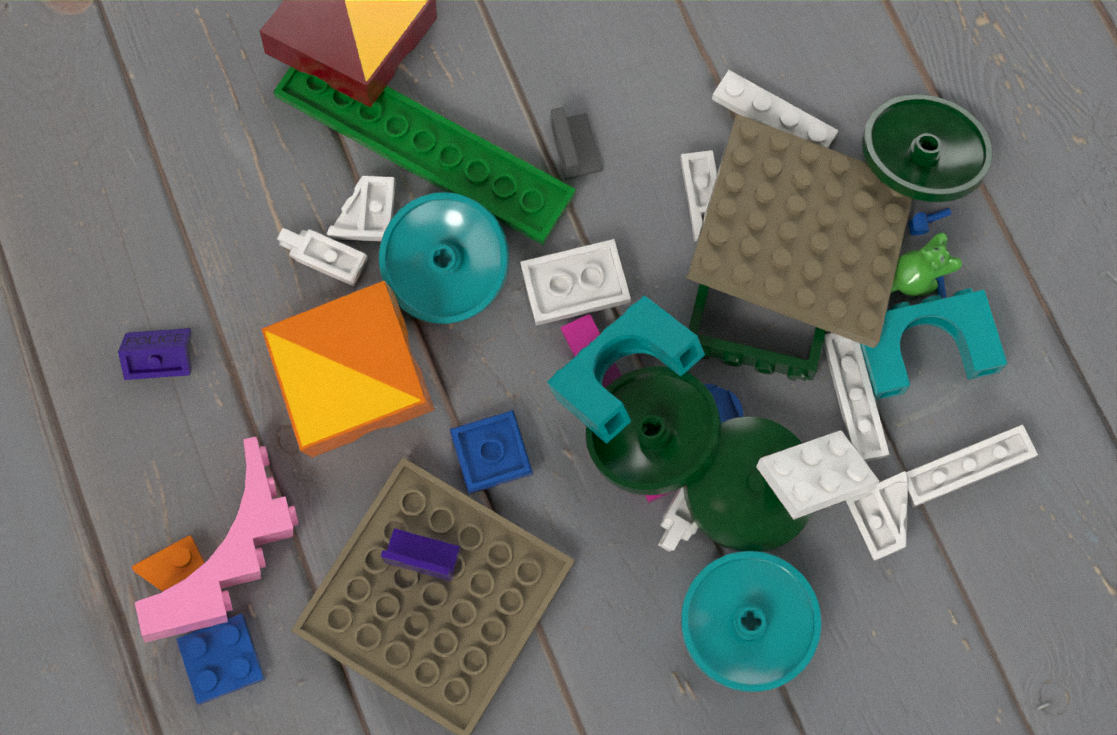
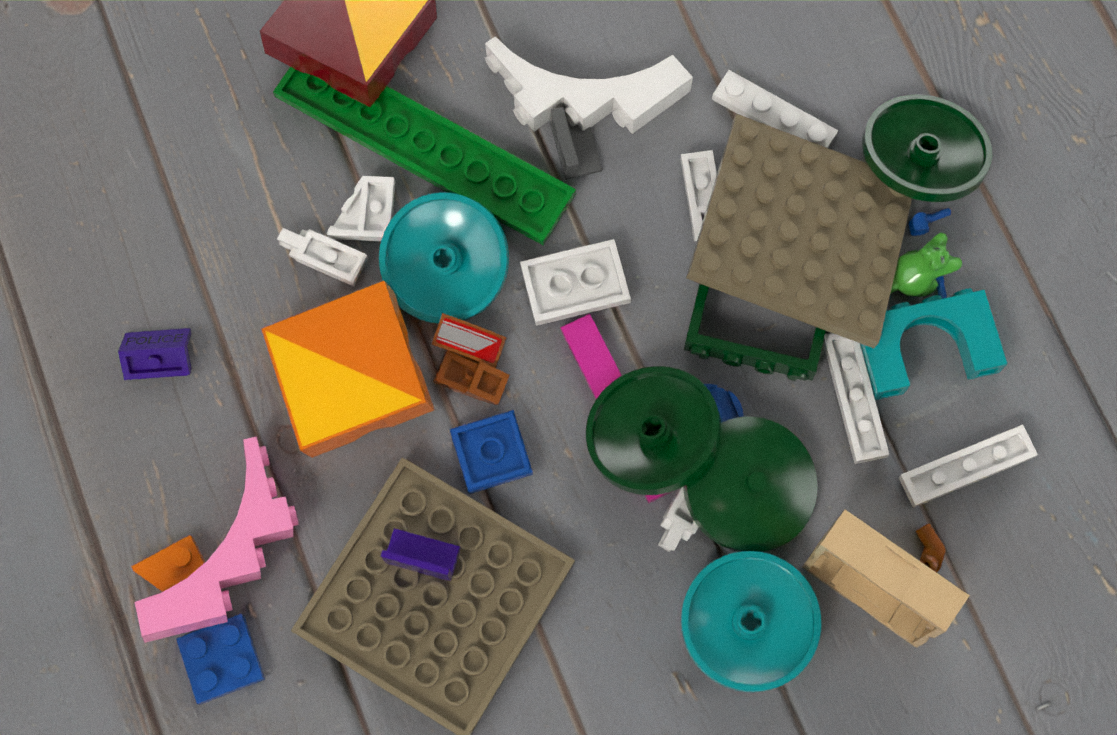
teal arch [547,295,705,444] -> none
white plate [756,430,879,519] -> none
white wing [846,471,908,561] -> none
none -> slope [431,313,507,368]
none -> dark orange slope [433,350,510,405]
none -> white arch [485,37,693,134]
none -> tan tile [802,510,970,648]
none -> dark orange arm [915,523,946,573]

